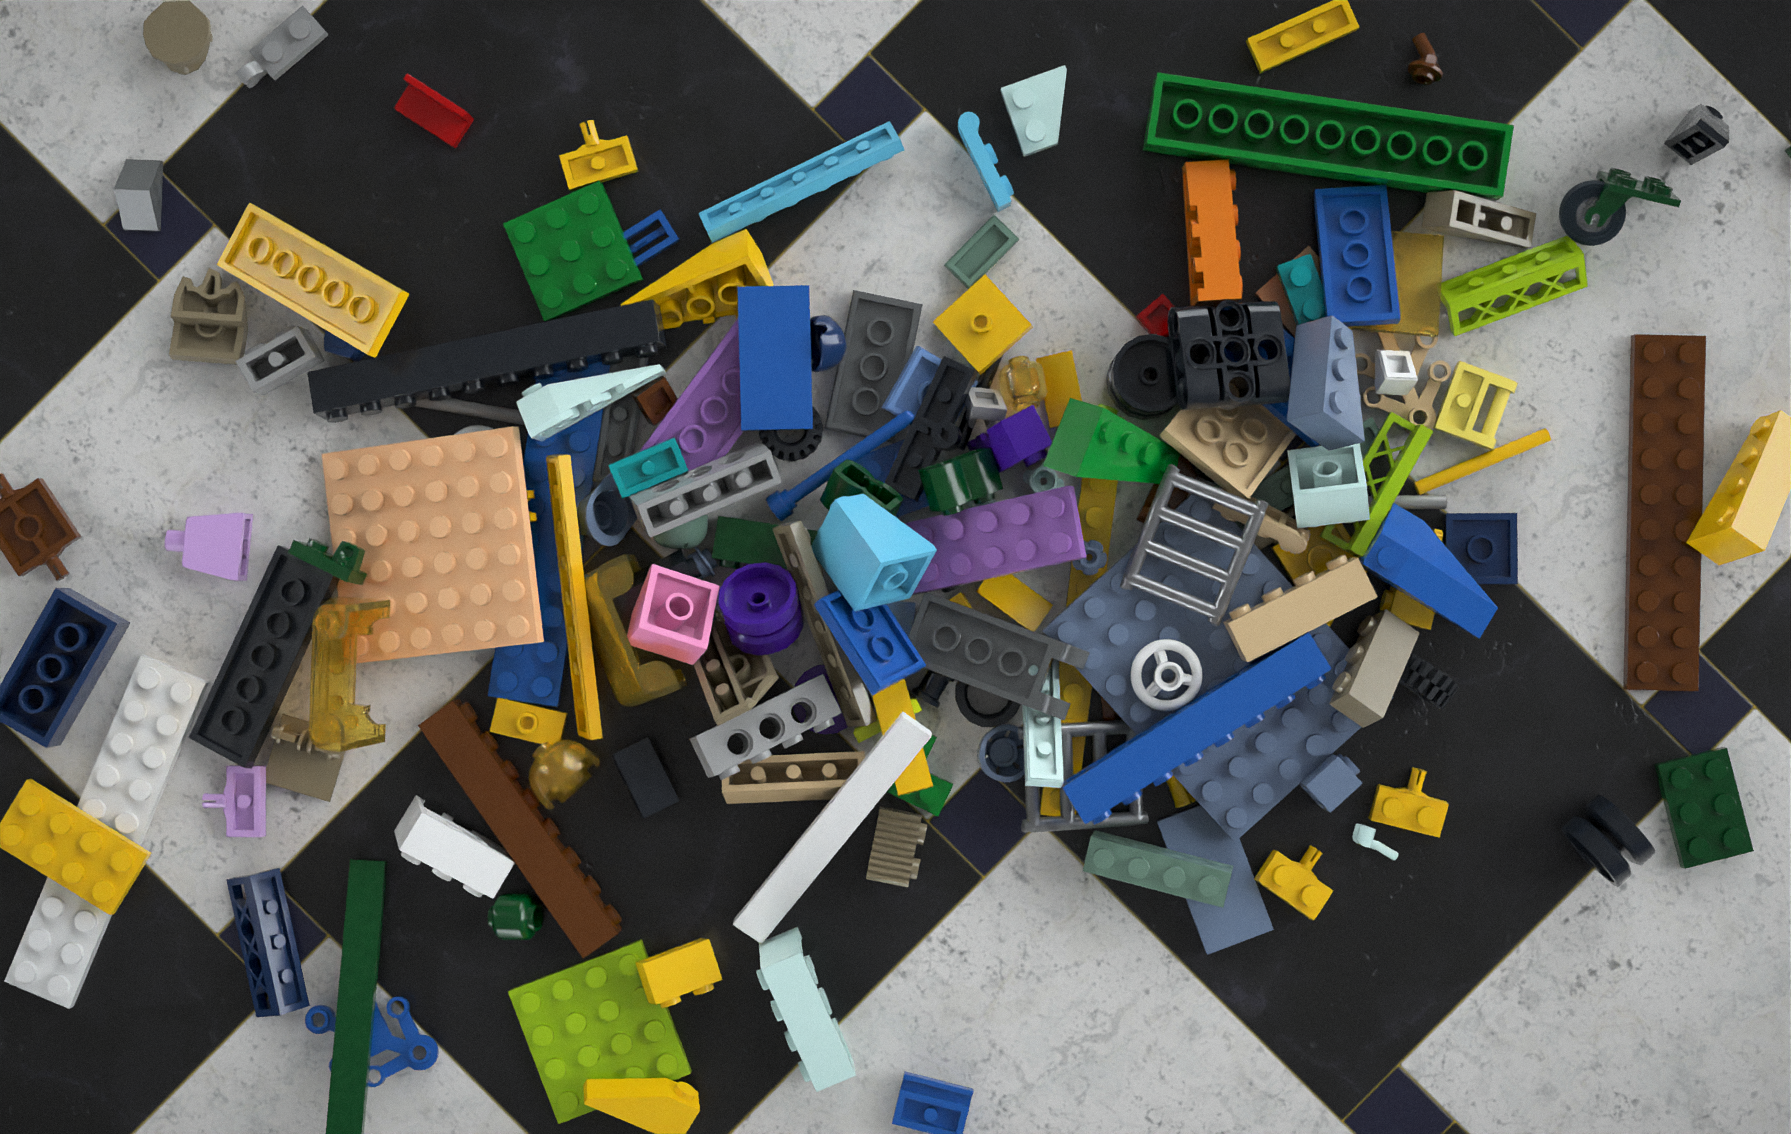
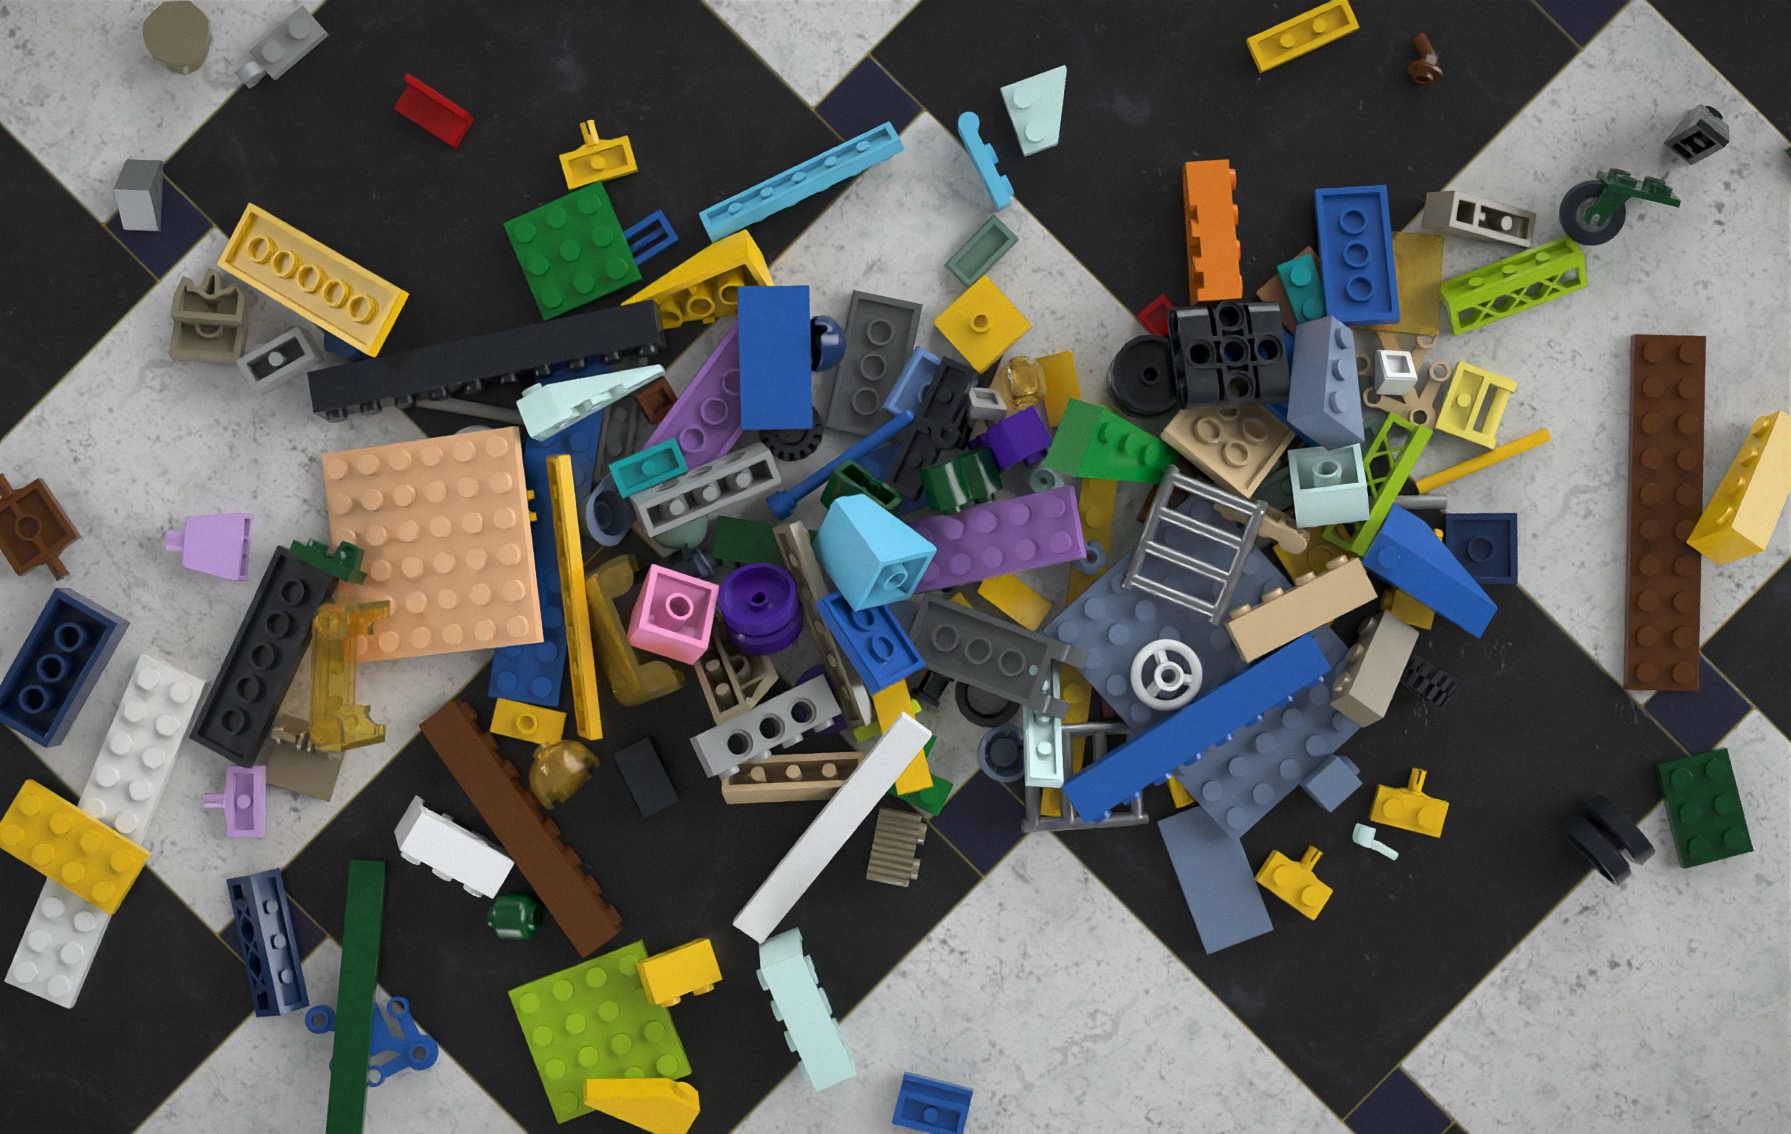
sand green brick [1083,830,1233,908] -> none
green brick [1143,72,1514,202] -> none

